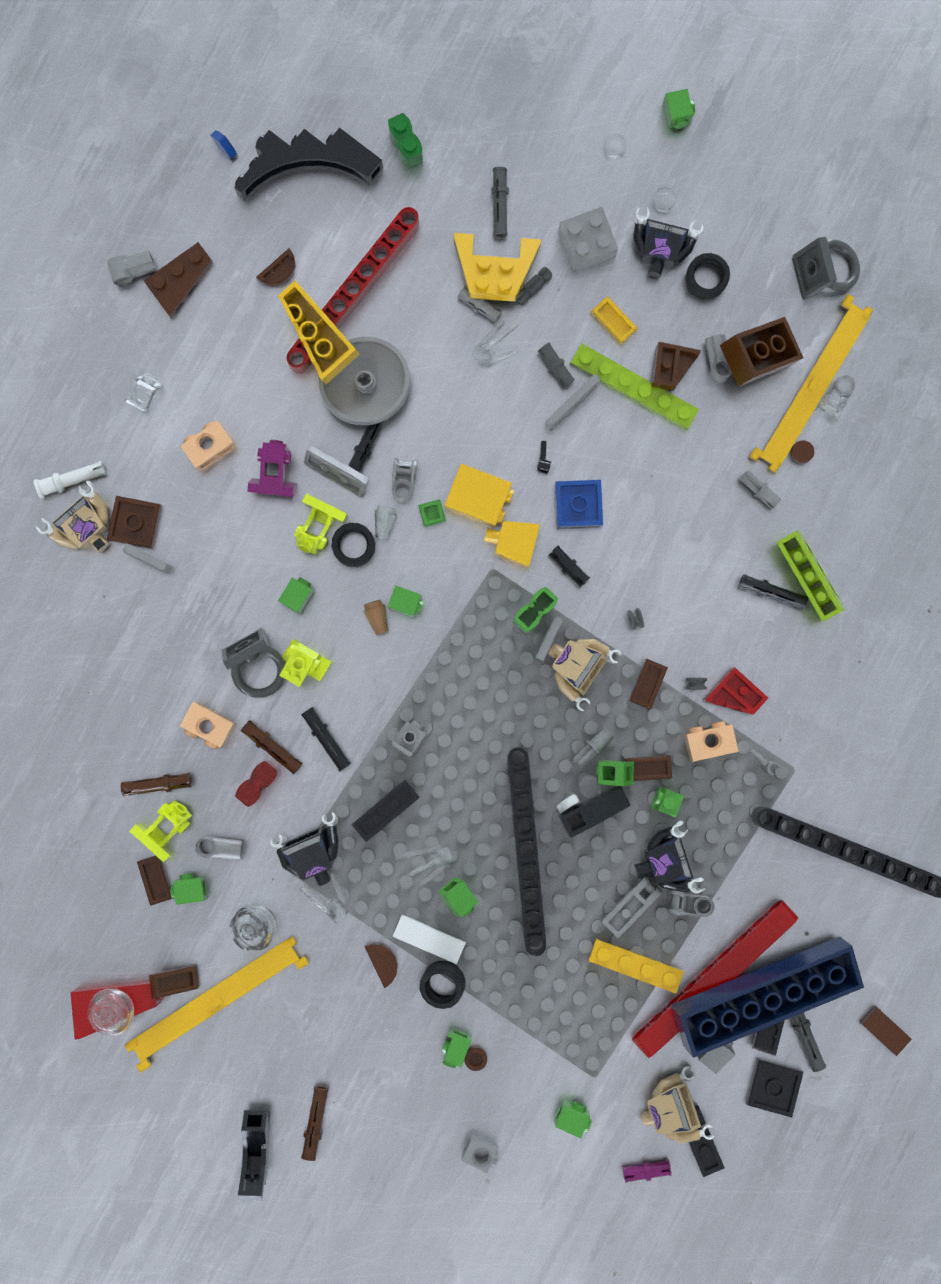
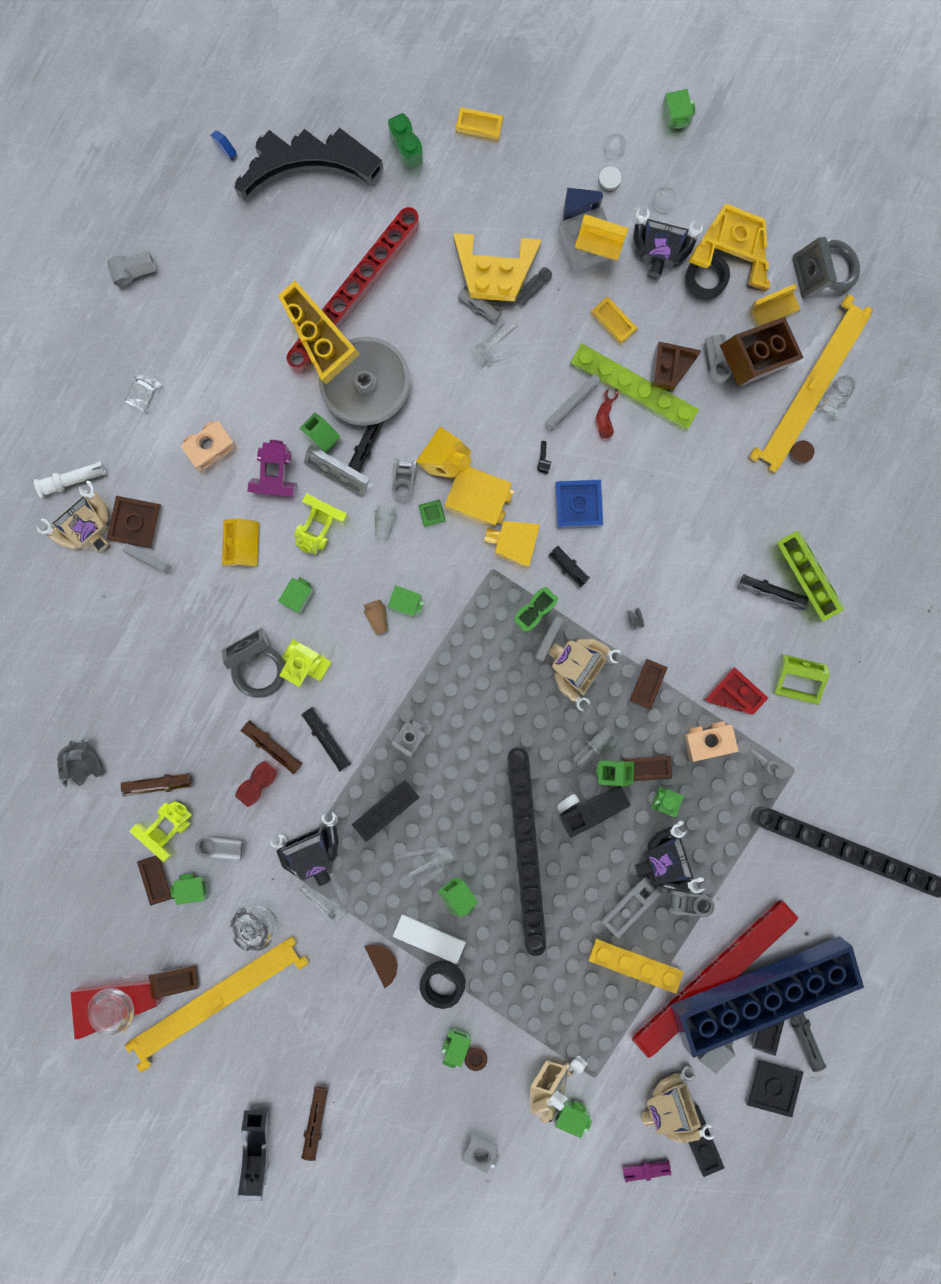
reddish brown wing [144,242,213,319] -> none
light nougat brick [180,702,237,750] -> none
reddish brown tile [256,248,296,287] -> none
black tyre [331,523,375,567] -> none
dark grey pin [491,166,509,238] -> none
dark grey pin [538,342,575,388] -> none
dark grey bush [686,678,707,690] -> none
light grey axle [740,471,781,510] -> none
reddish brown tile [860,1006,912,1056] -> none
none -> dark grey helmet [57,739,101,788]
none -> yellow panel [222,518,259,567]
none -> bright green brick [299,412,341,453]
none -> yellow torso [416,427,471,478]
none -> yellow tile [455,107,504,140]
none -> tan torso [530,1056,588,1123]
none -> dark blue tile [562,188,603,221]
none -> yellow panel [575,214,629,261]
none -> clear red arm [596,388,618,439]
none -> white tile [598,167,621,191]
none -> yellow wing [688,203,770,291]
none -> yellow panel [749,284,801,327]
none -> lime tile [773,654,830,705]

